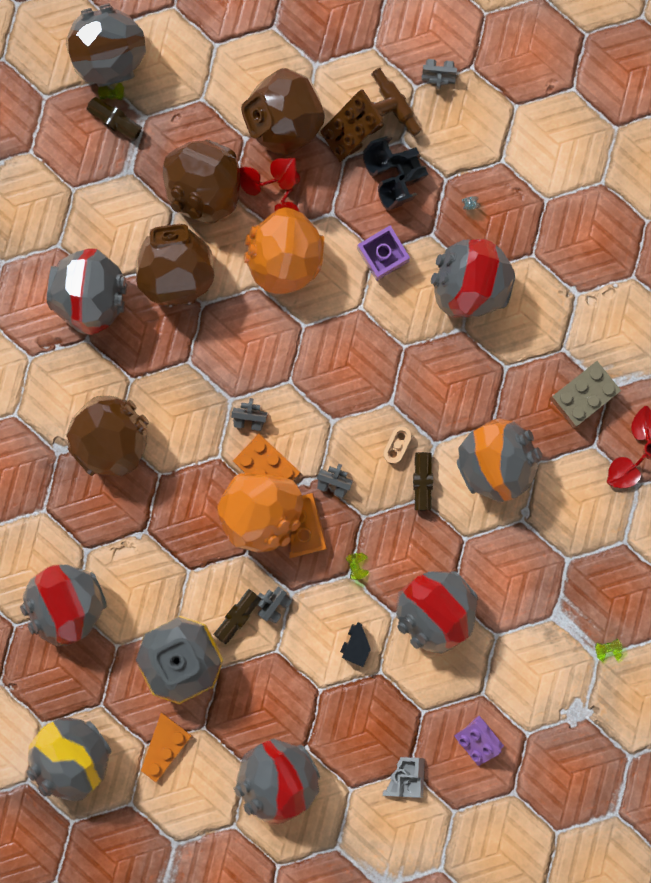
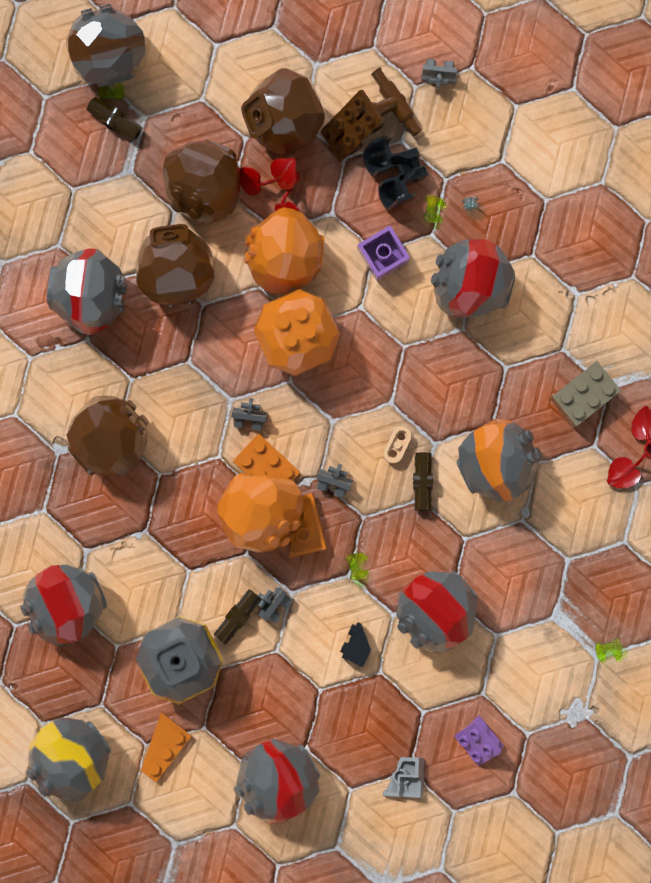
none -> orange rock [254,289,340,376]
none -> clear neon green piece [423,195,446,222]

